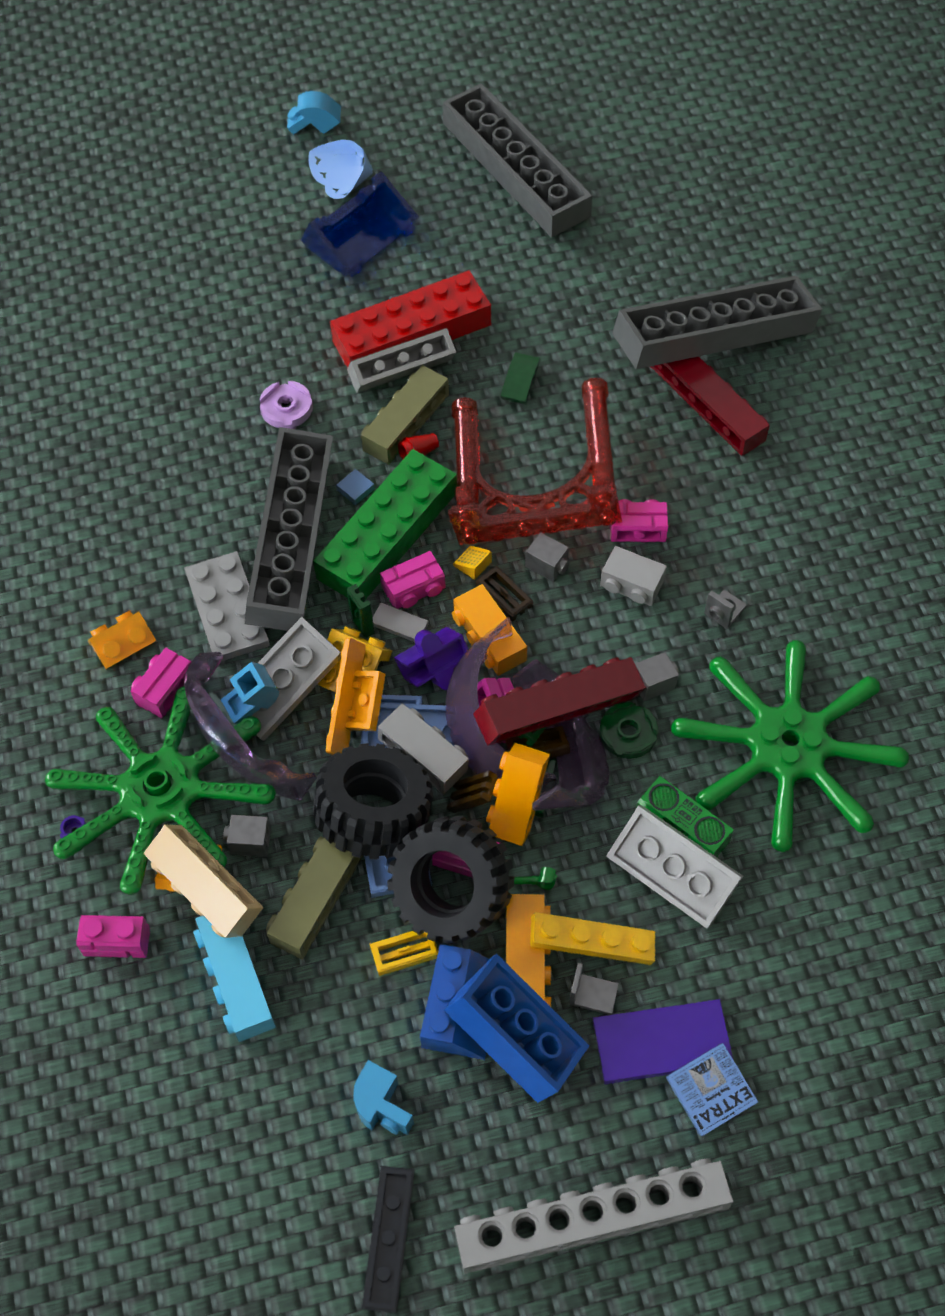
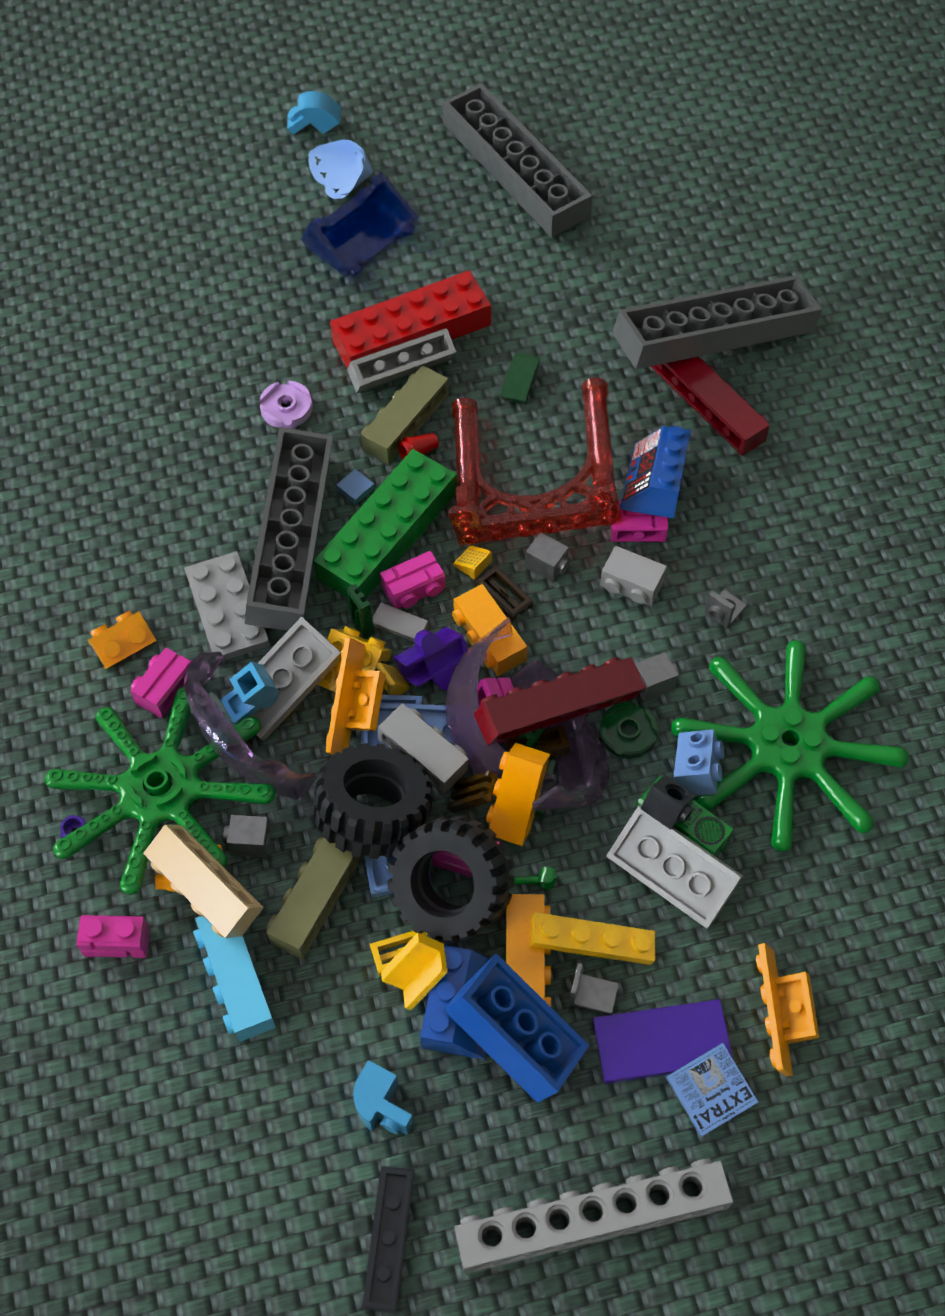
none -> yellow slope [376,662,410,695]
none -> yellow panel [381,933,447,1010]
none -> blue slope [619,426,691,518]
none -> black brick [640,774,696,830]
none -> medium blue brick [674,729,724,796]
none -> light orange bracket [756,943,820,1077]

